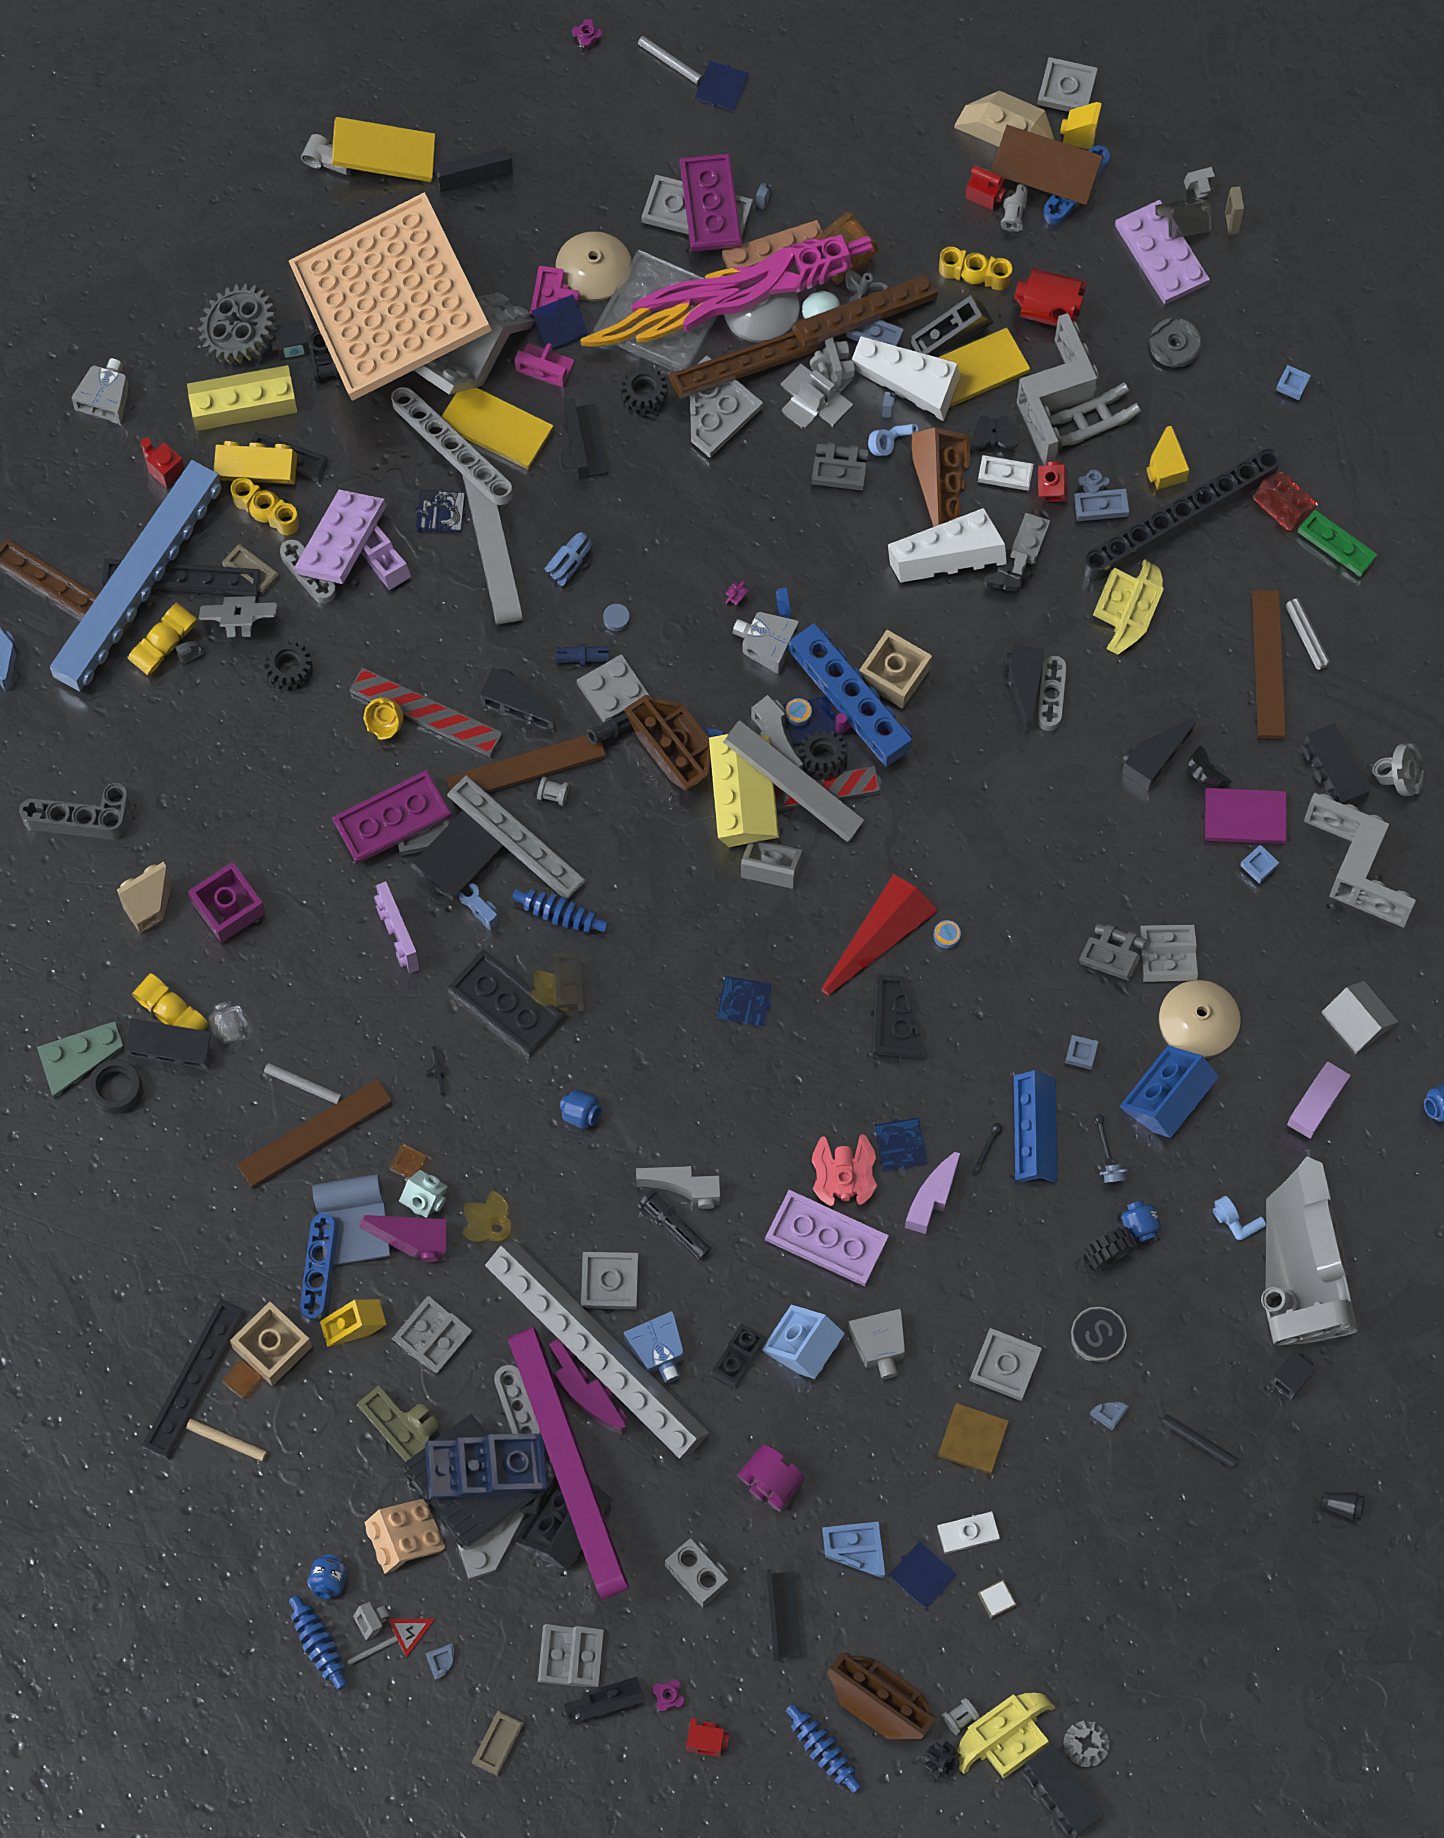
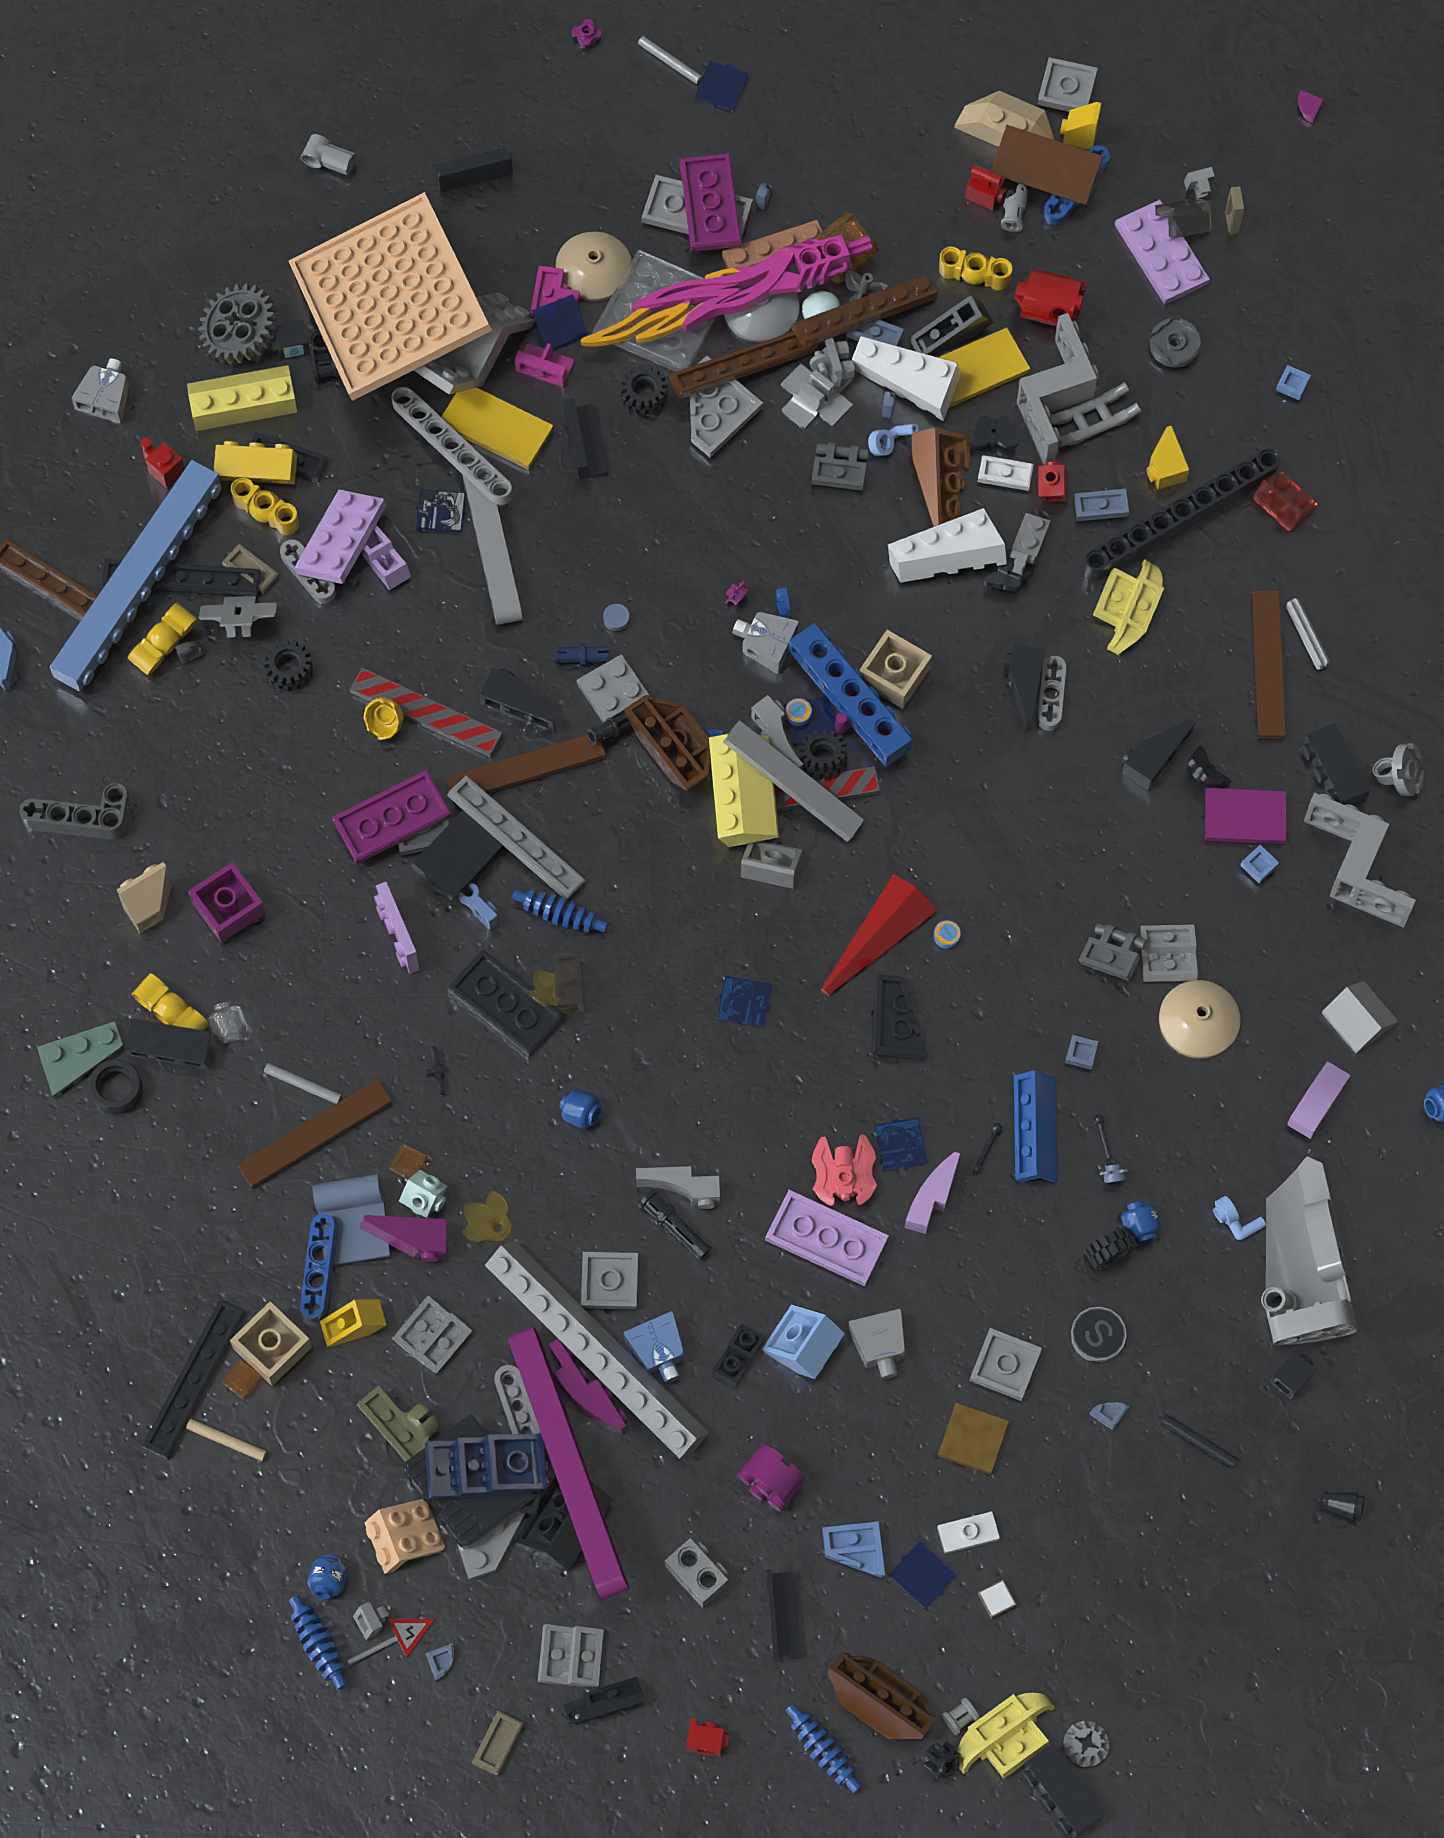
yellow tile [331,117,435,182] -> none
light grey bush [537,777,569,806] -> none
medium blue arm [544,532,592,586] -> none
magenta plate [653,1679,684,1711] -> none
sand blue plate [1078,470,1110,493] -> none
blue slope [1120,1046,1219,1138] -> none
green plate [1298,510,1377,577] -> none
none -> magenta tile [1297,90,1323,123]

